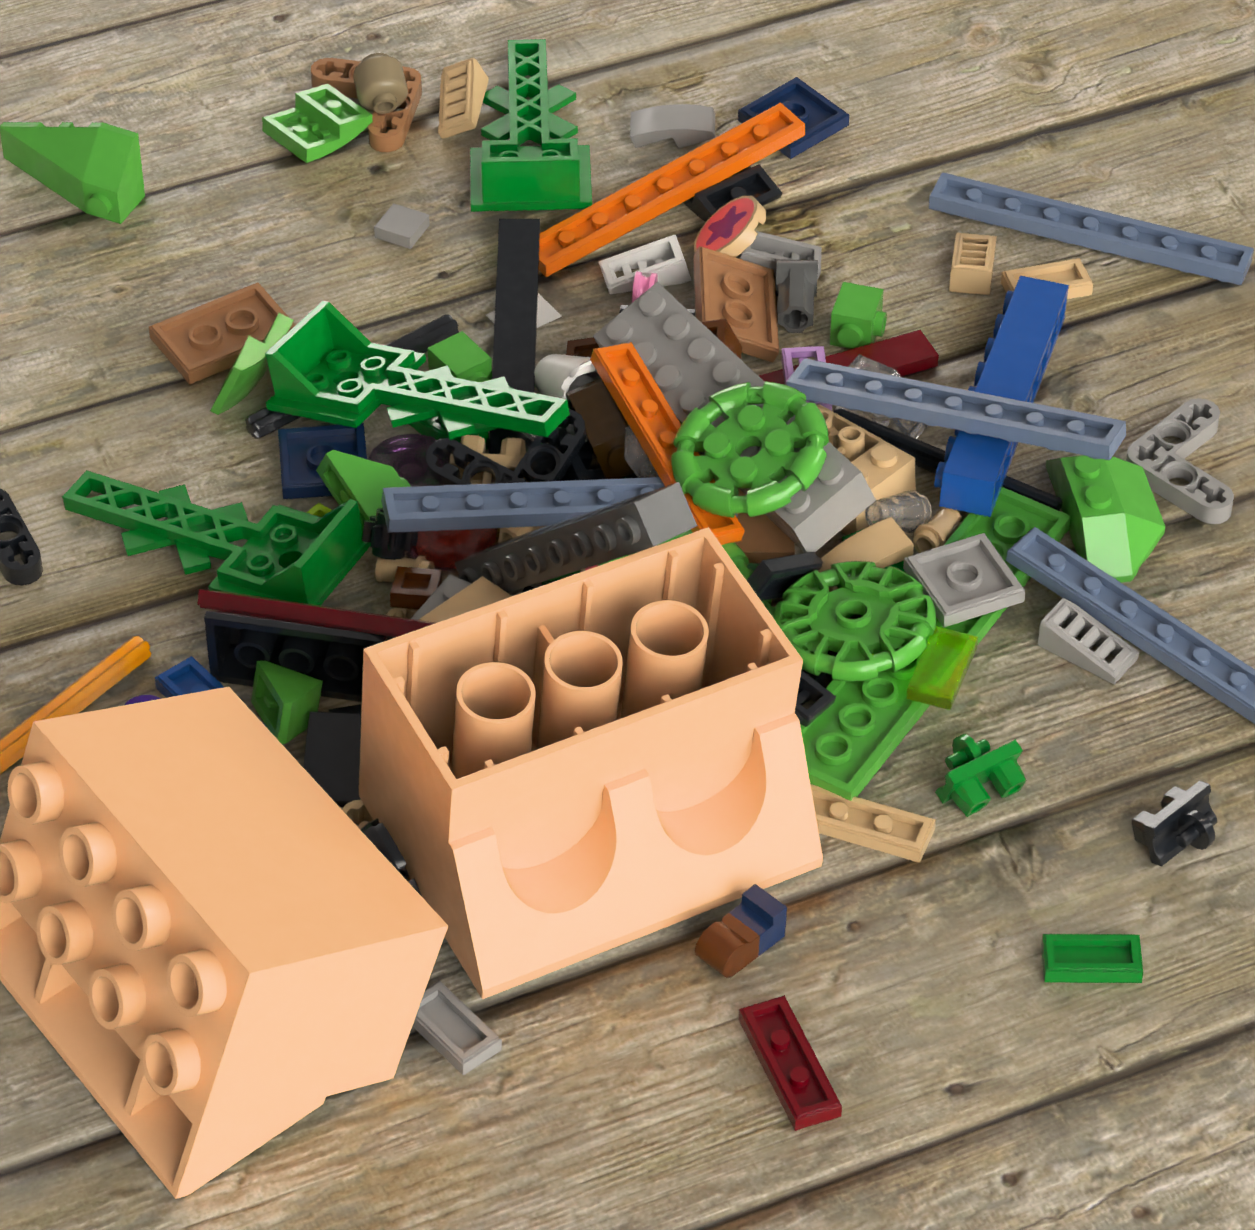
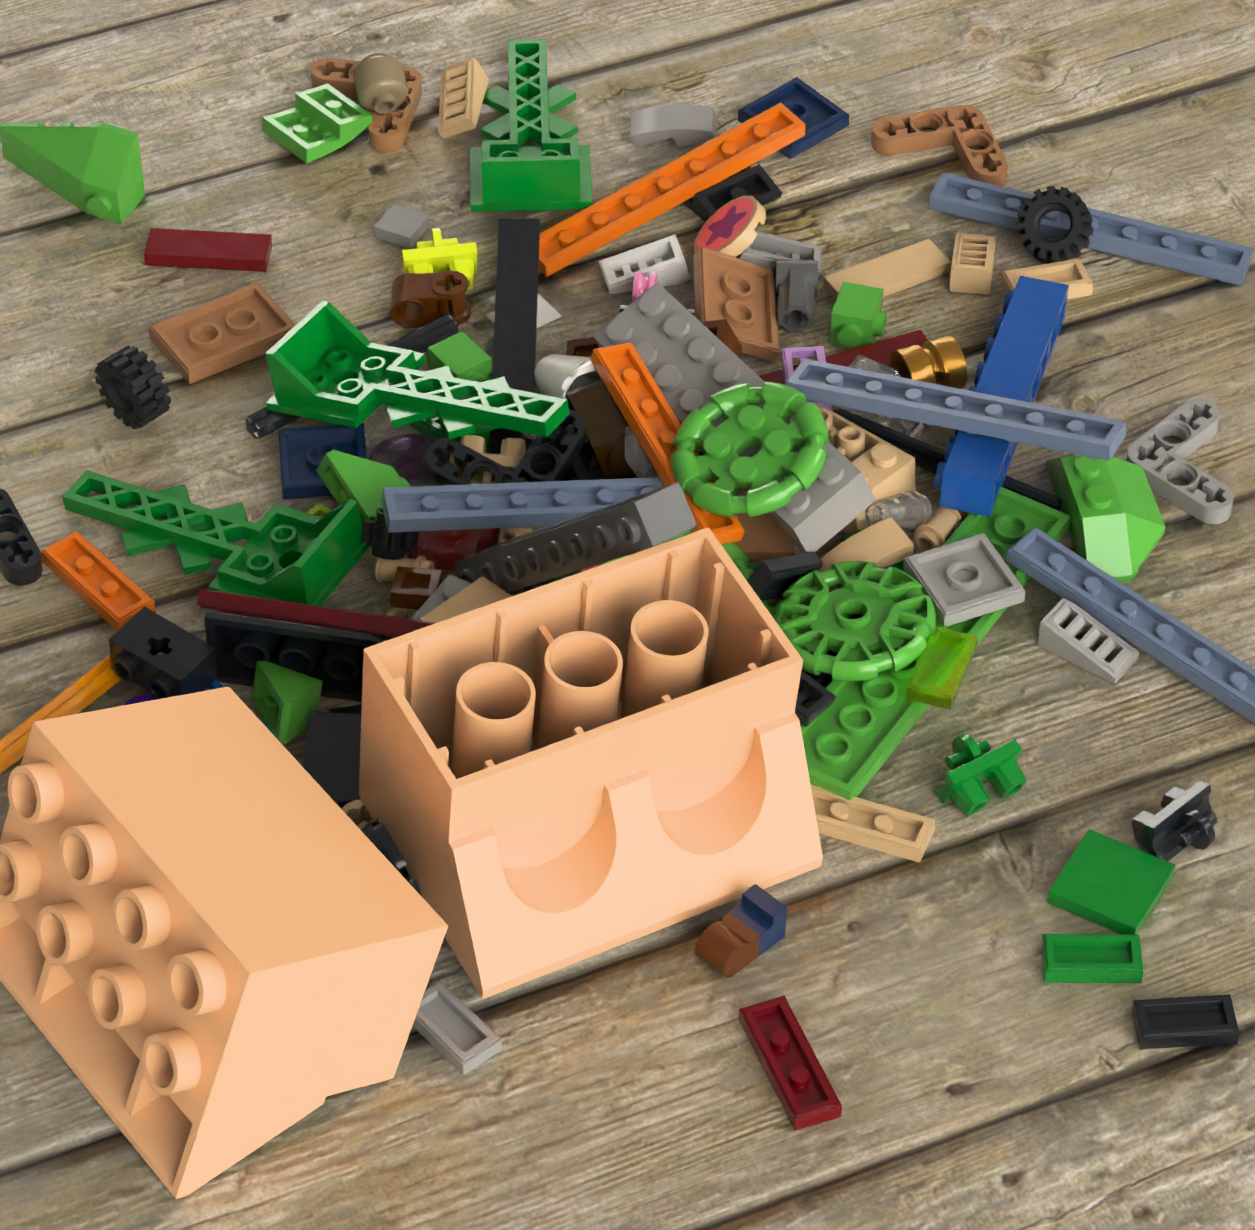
bright green slope [210,313,294,415] -> none
none -> orange tile [40,531,156,631]
none -> black tyre [95,345,171,429]
none -> black brick [109,606,217,699]
none -> dark red tile [144,228,272,272]
none -> reddish brown piece [390,270,471,328]
none -> neon yellow hips [402,228,478,290]
none -> tan tile [824,239,951,301]
none -> medium nougat beam [871,105,1008,187]
none -> pearl gold wheel [890,336,967,389]
none -> black tyre [1016,186,1094,263]
none -> green tile [1047,829,1176,935]
none -> black tile [1132,994,1239,1050]

